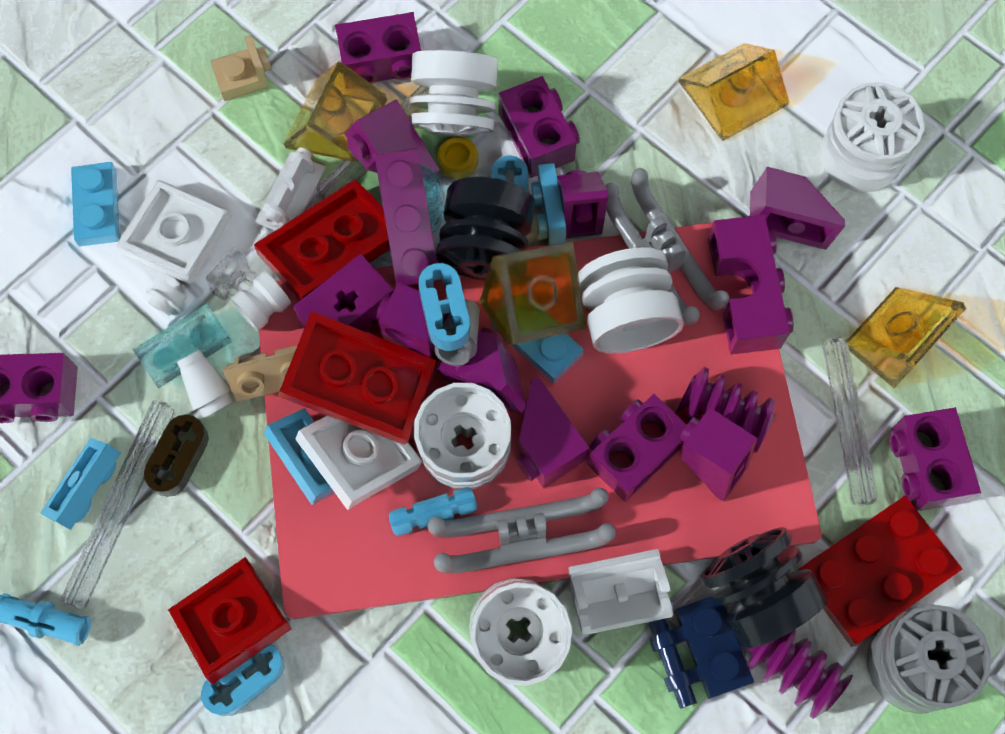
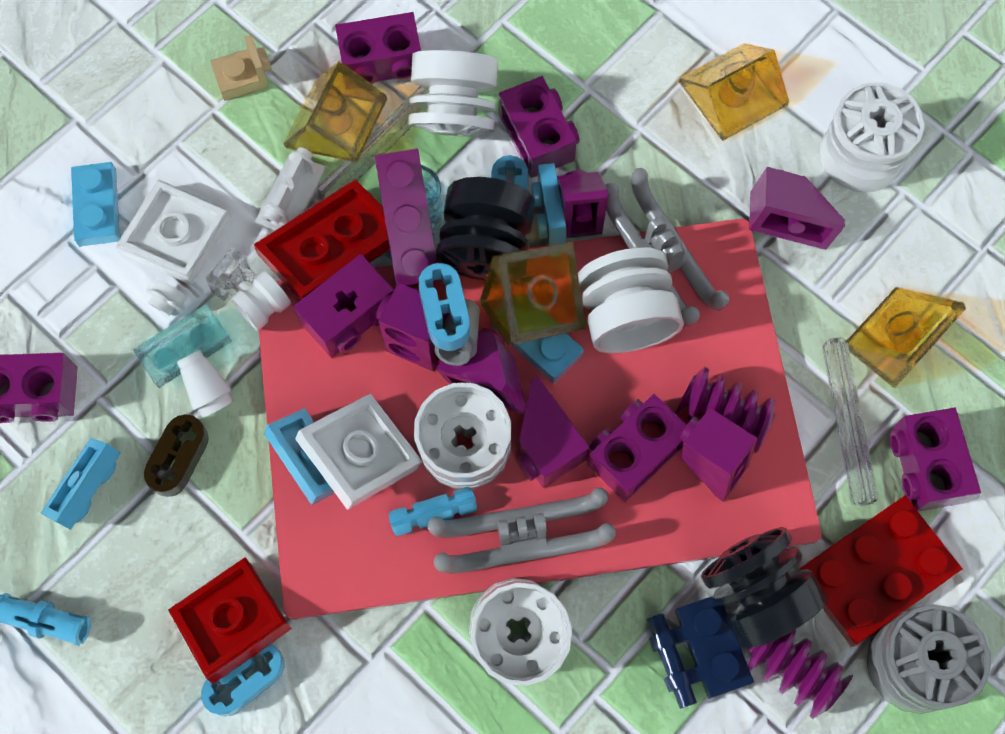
clear axle [61,400,175,610] -> none
tan hinge [223,342,299,402] -> none
red plate [277,311,437,445] -> none
magenta slope [344,99,440,184] -> none
yellow tile [437,137,478,179] -> none
white hinge [568,549,673,635] -> none
magenta arch [708,214,794,355] -> none

